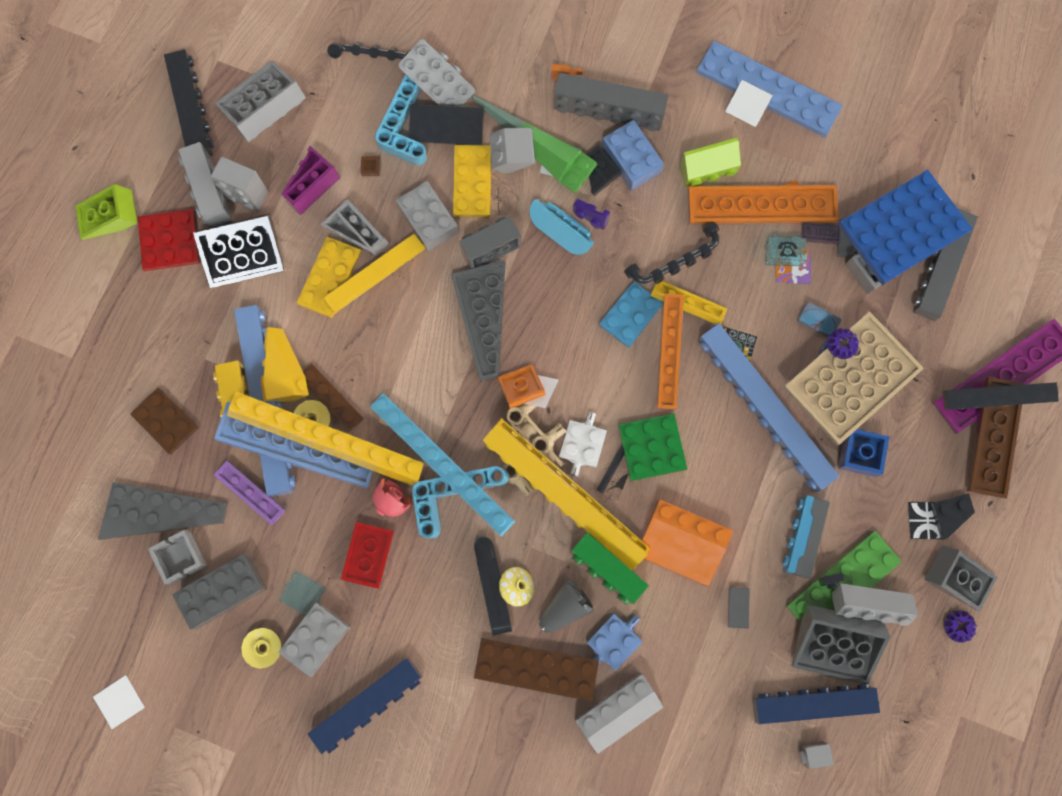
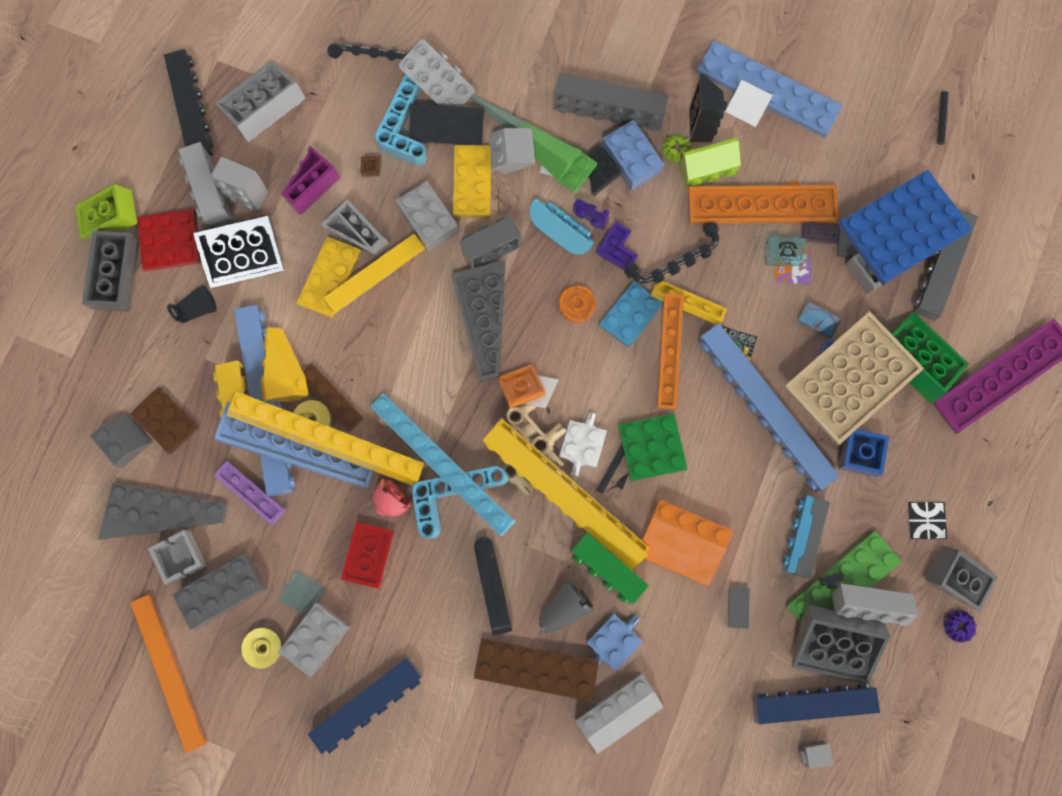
white sticker [93,675,145,729] -> none
light yellow dish [499,567,534,607] -> none
orange plate [551,64,583,81] -> none
dark purple gear [827,328,860,359] -> none
black wing [930,494,975,540] -> none
black tile [943,382,1059,410] -> none
reddish brown plate [967,377,1026,499] -> none
none -> dark grey brick [82,231,138,312]
none -> dark grey slope [90,414,153,468]
none -> orange tile [130,594,206,753]
none -> black piece [167,286,216,323]
none -> orange tile [559,285,596,323]
none -> dark purple plate [596,222,638,270]
none -> lime gear [662,134,692,163]
none -> black slope [689,74,727,142]
none -> green slope [891,311,969,404]
none -> black bar [937,91,949,145]

